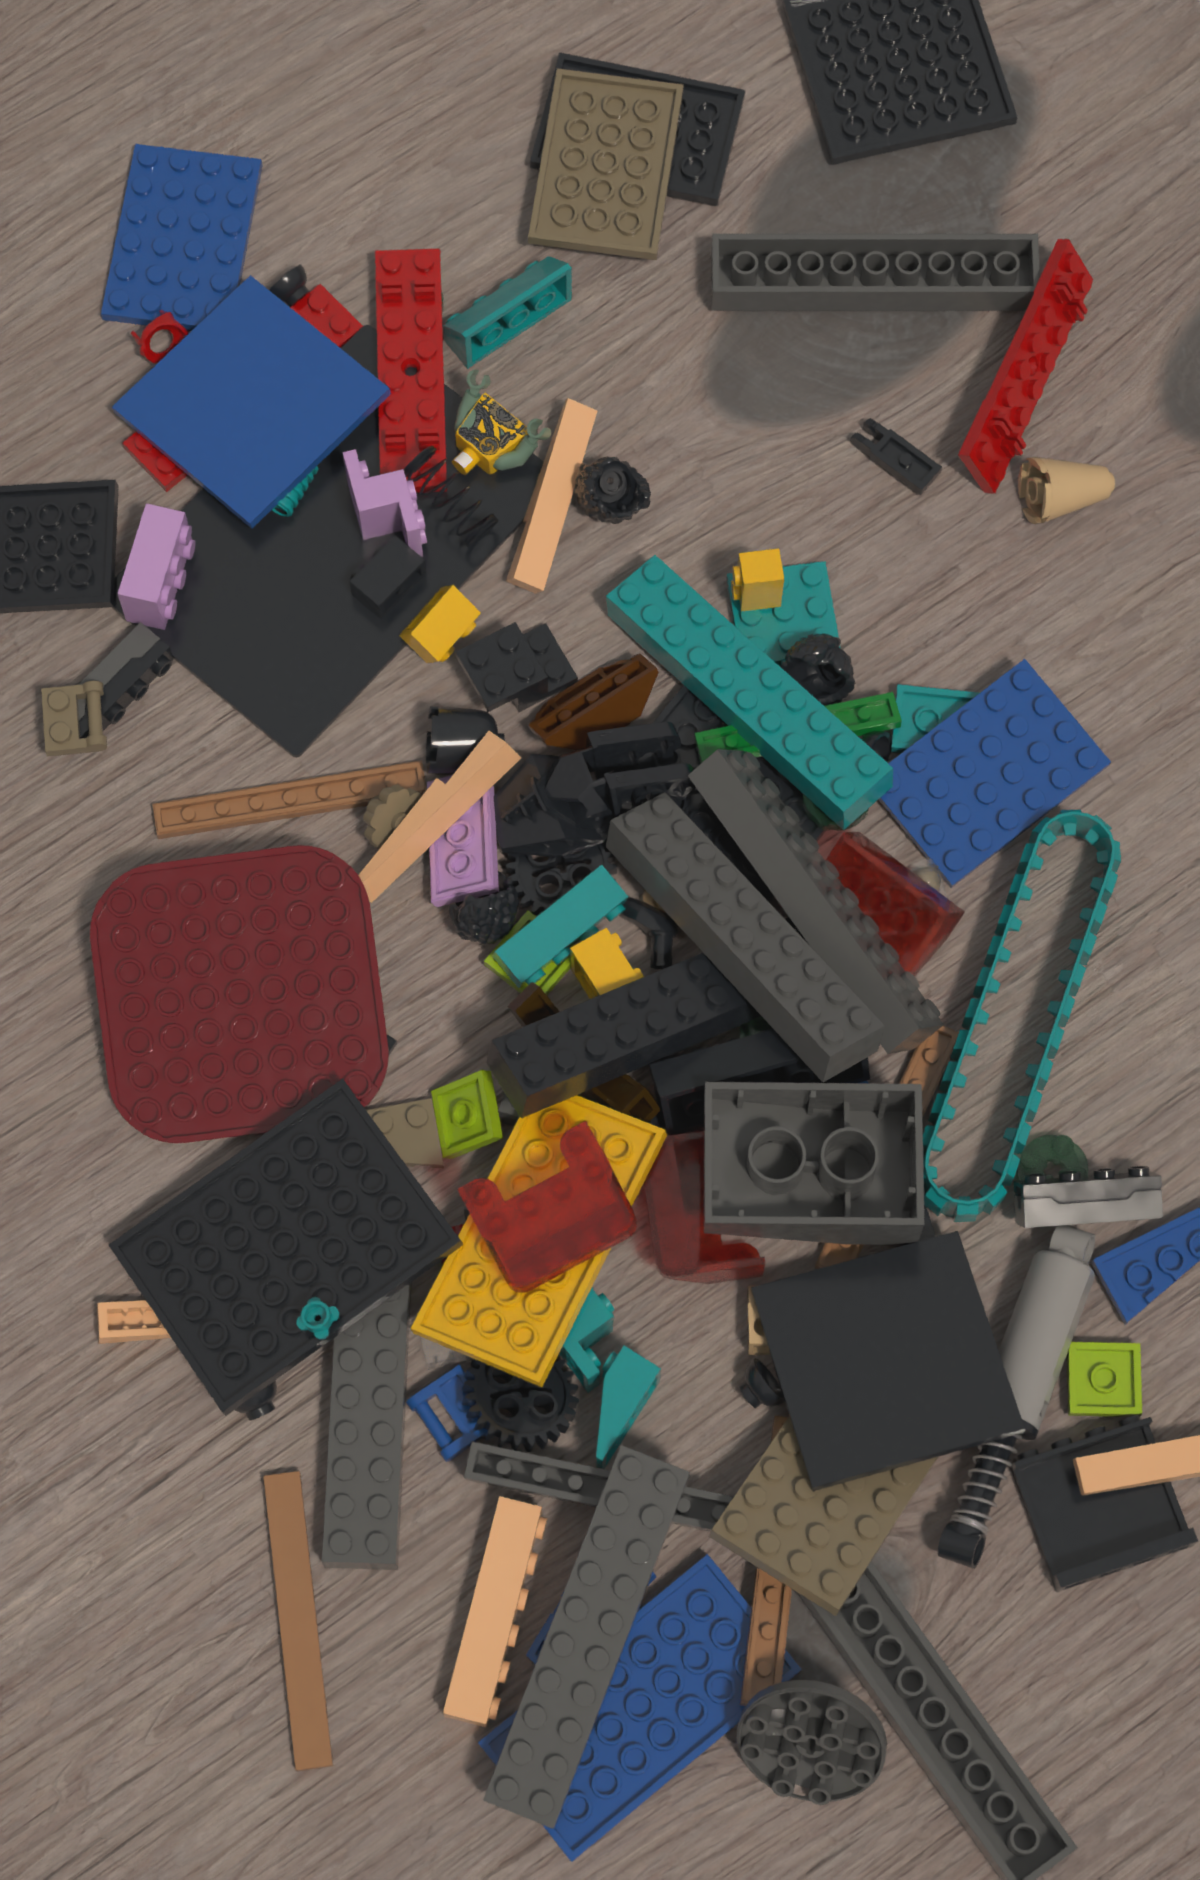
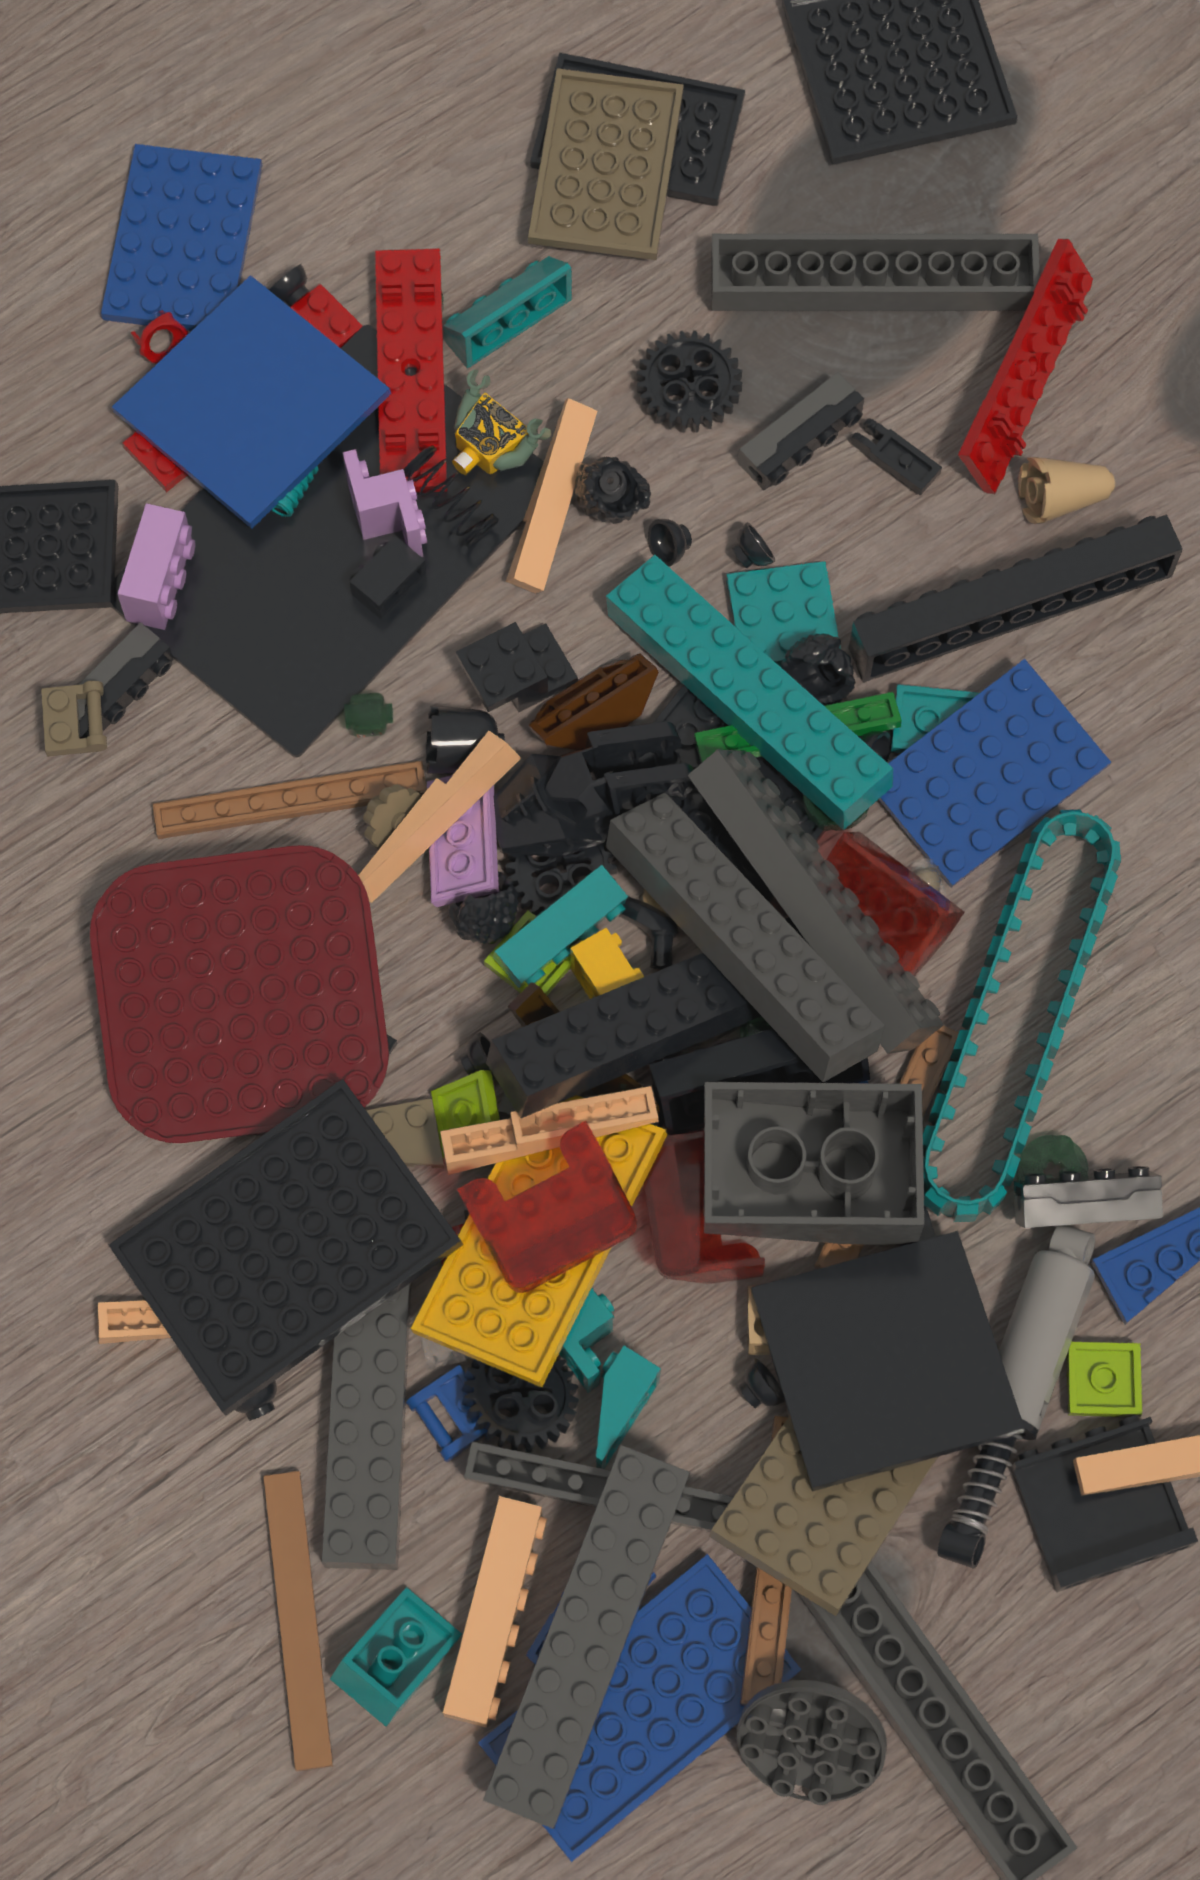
teal plate [296,1297,340,1340] -> none
yellow brick [399,585,481,663] -> none
yellow brick [731,548,784,612] -> none
none -> teal slope [330,1587,463,1727]
none -> clear green head [344,693,394,737]
none -> light nougat slope [440,1086,658,1175]
none -> black piece [460,1032,497,1080]
none -> black gear [636,330,743,433]
none -> black piece [648,519,692,567]
none -> black piece [732,522,776,568]
none -> piece [738,372,864,490]
none -> black brick [848,514,1183,683]

